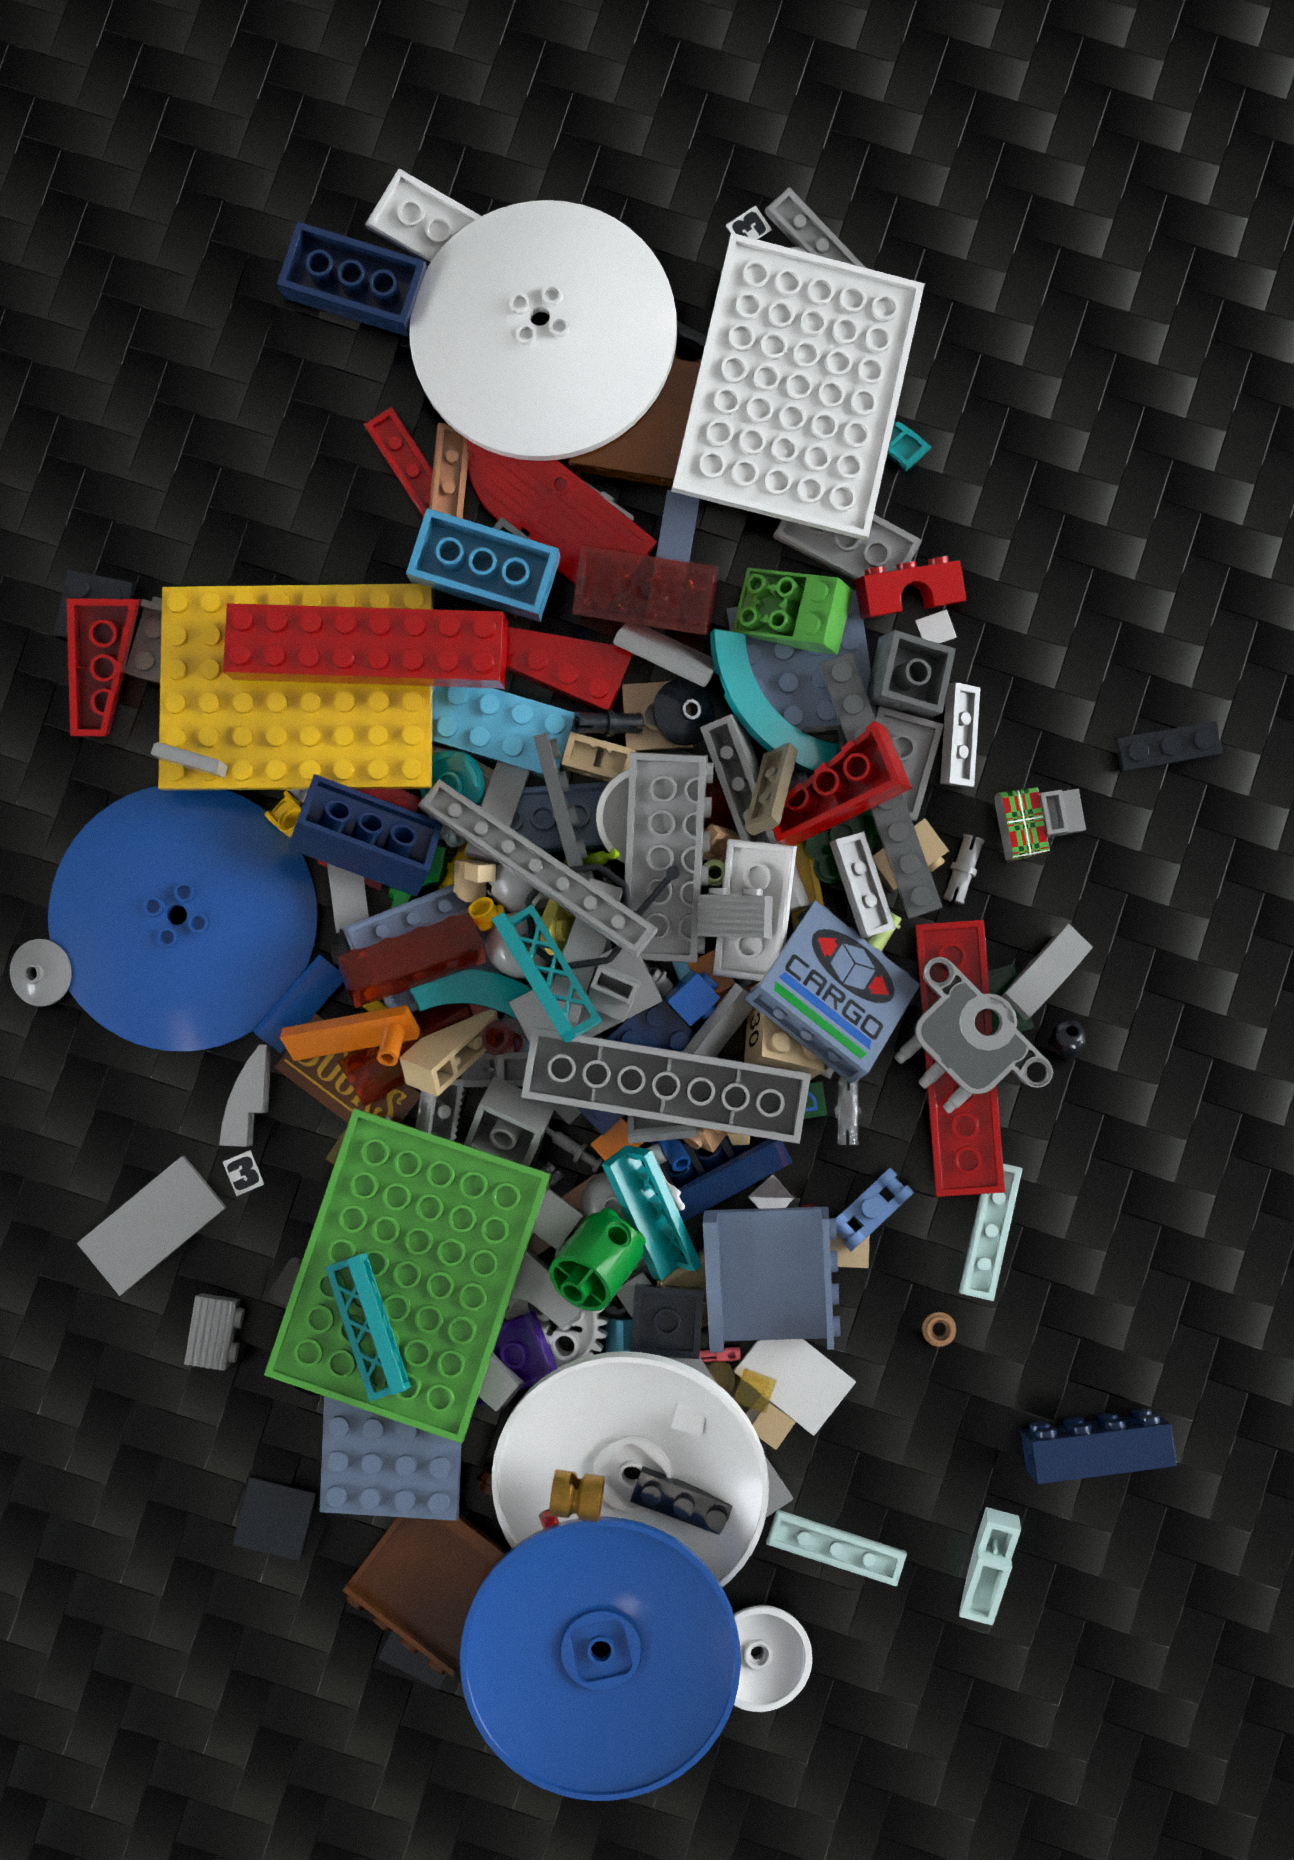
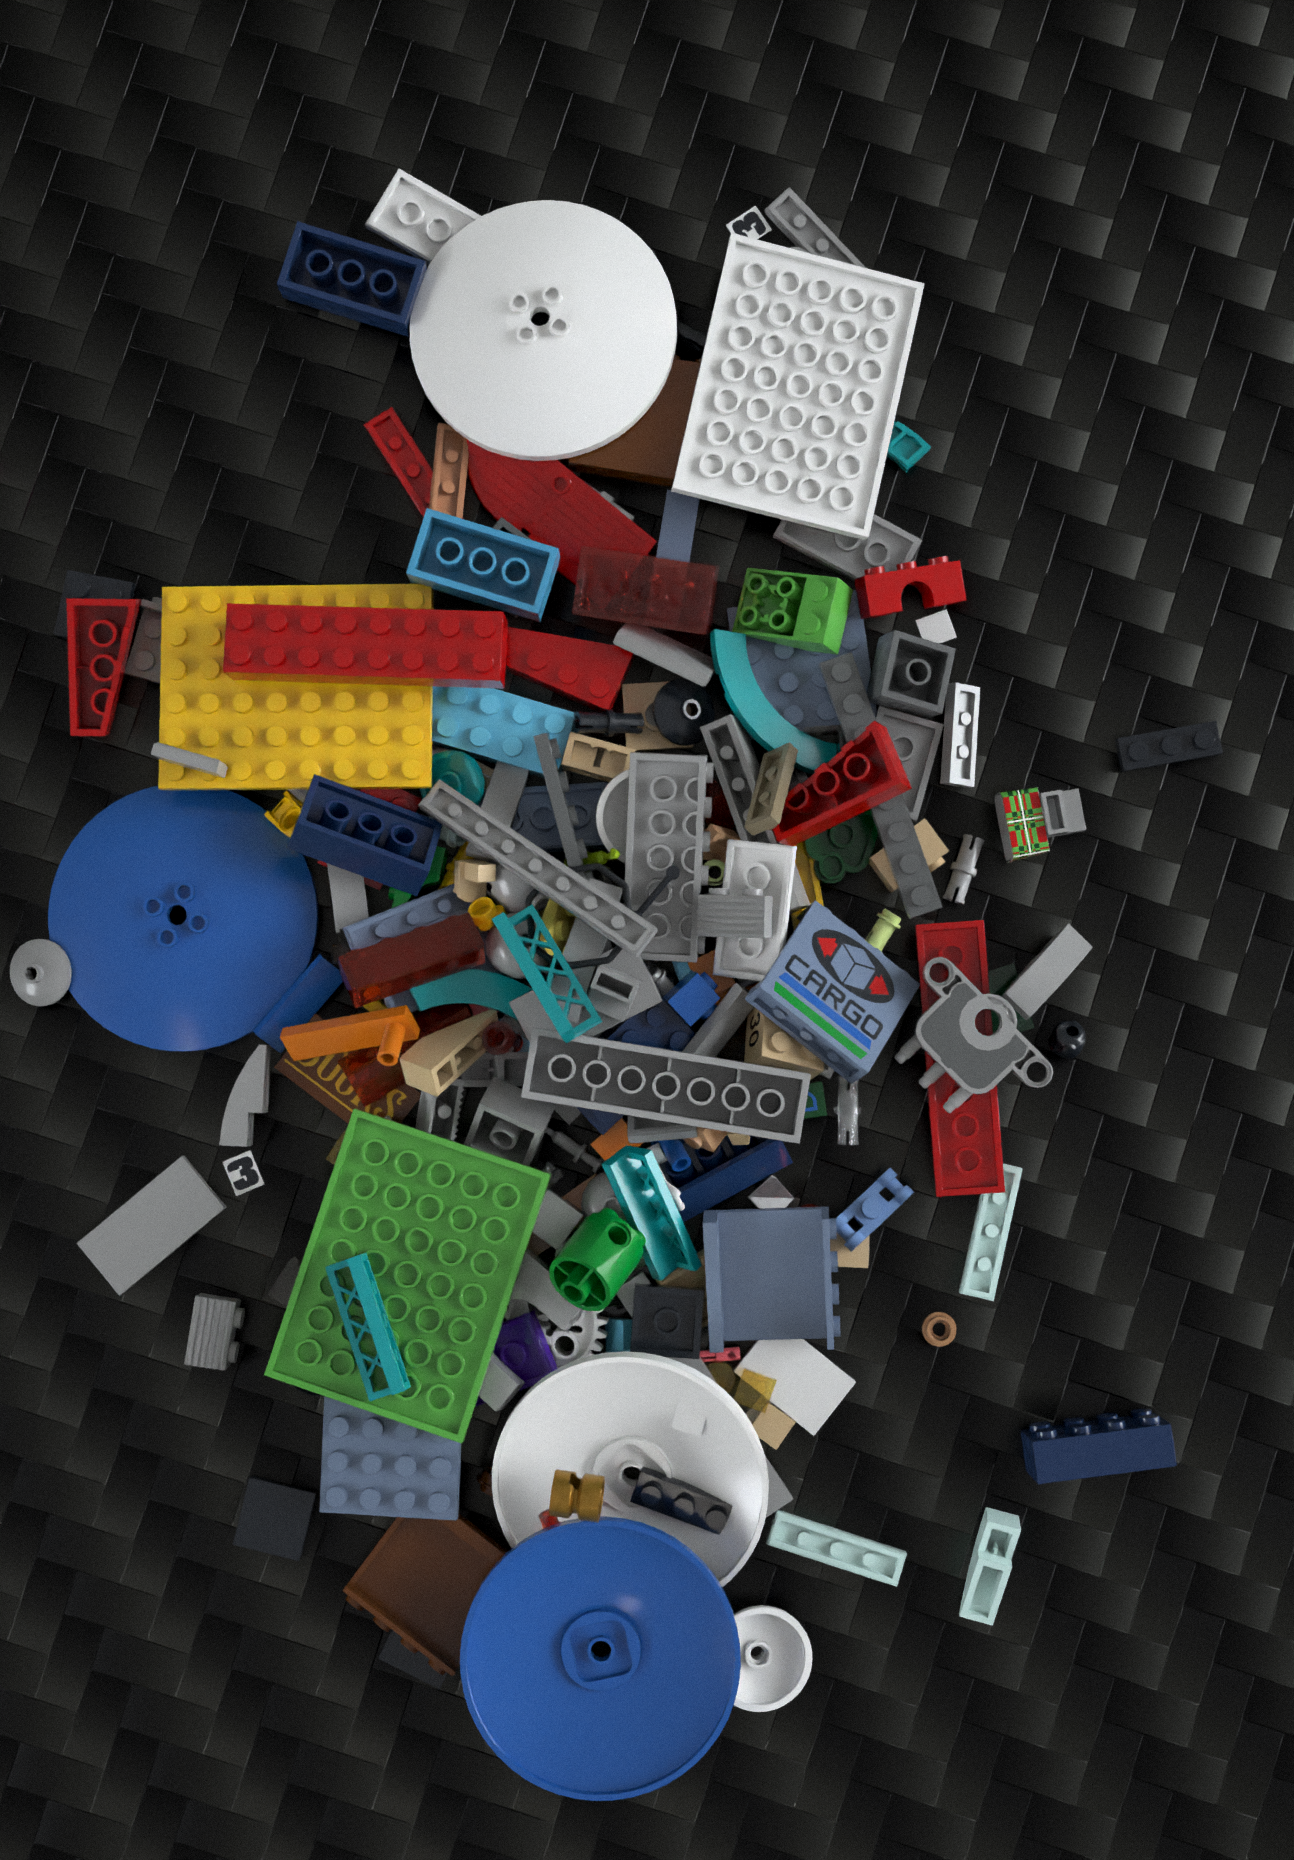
light grey plate [829,832,896,939] -> none

